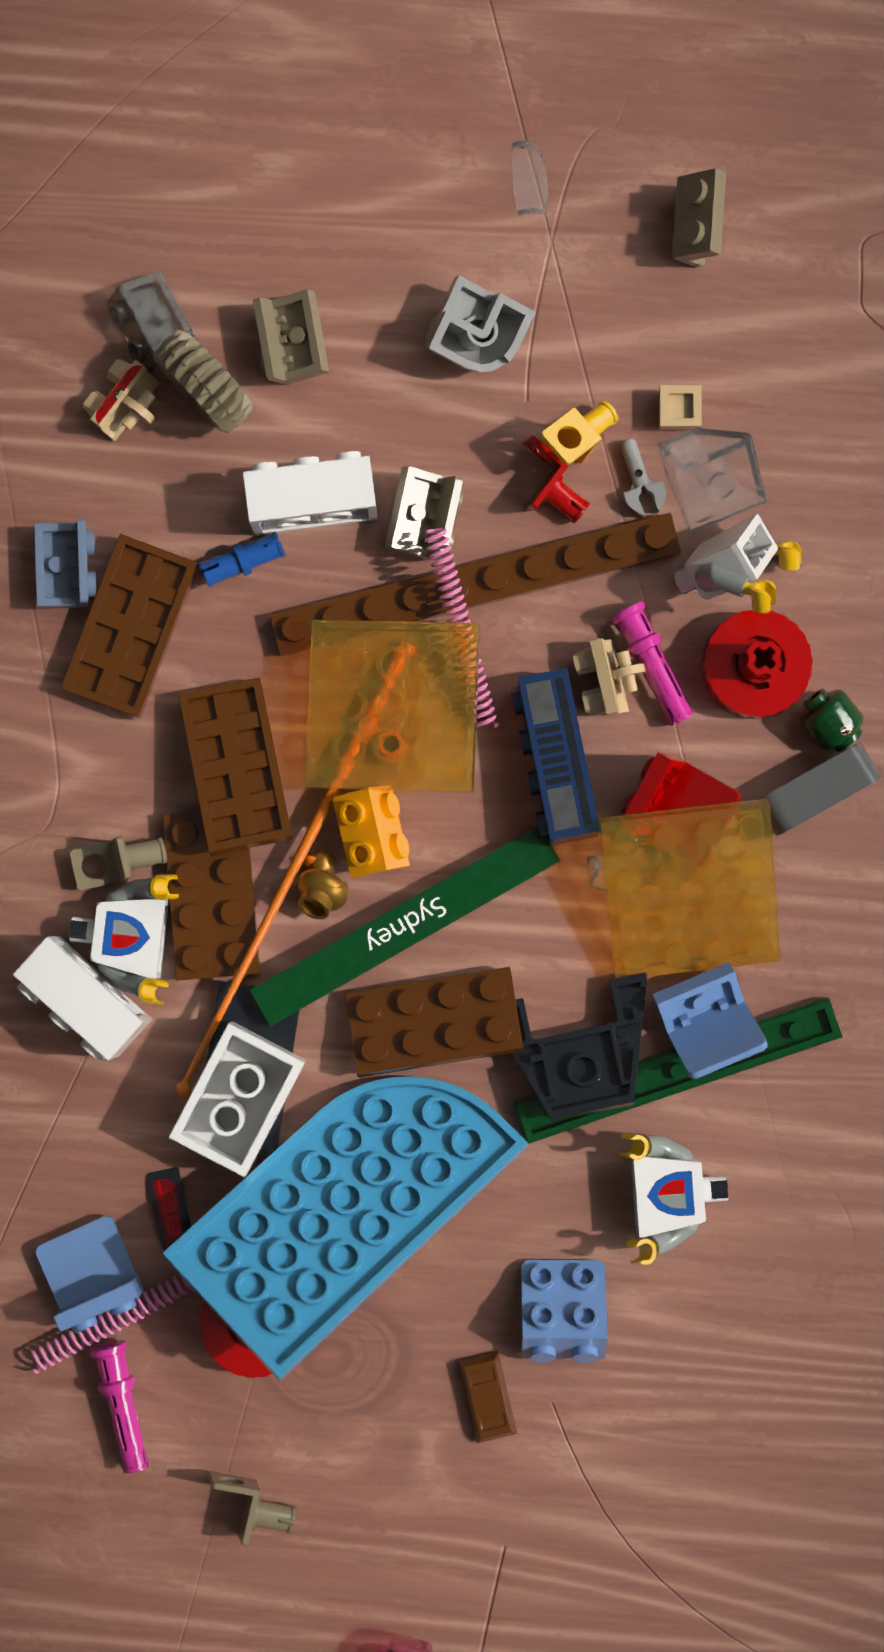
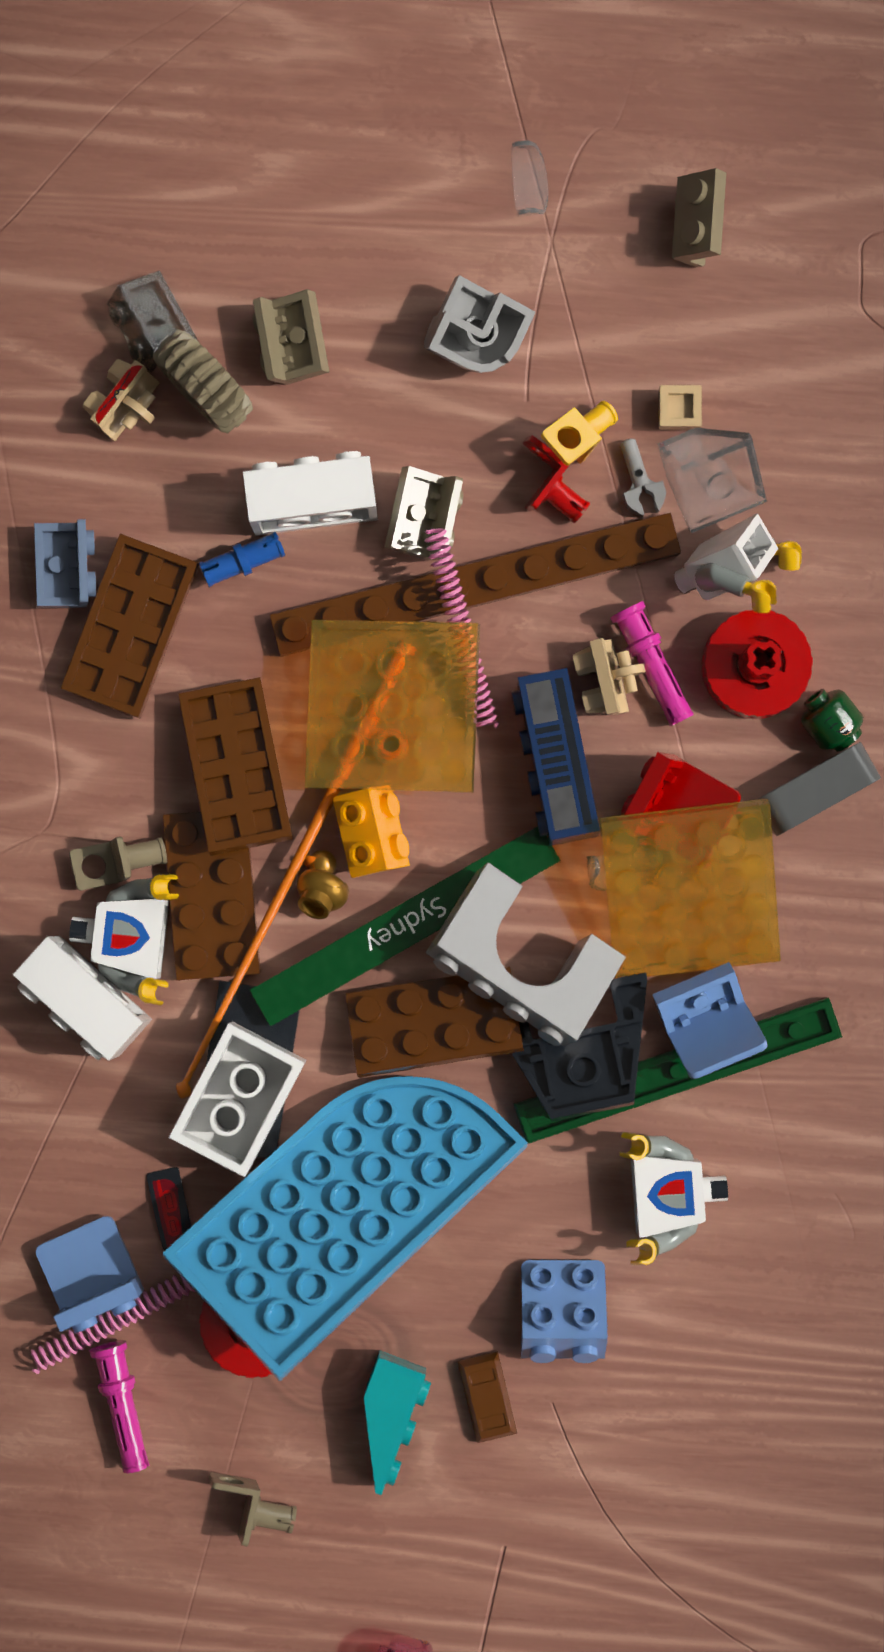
none -> teal slope [364,1350,431,1495]
none -> arch [426,863,626,1047]

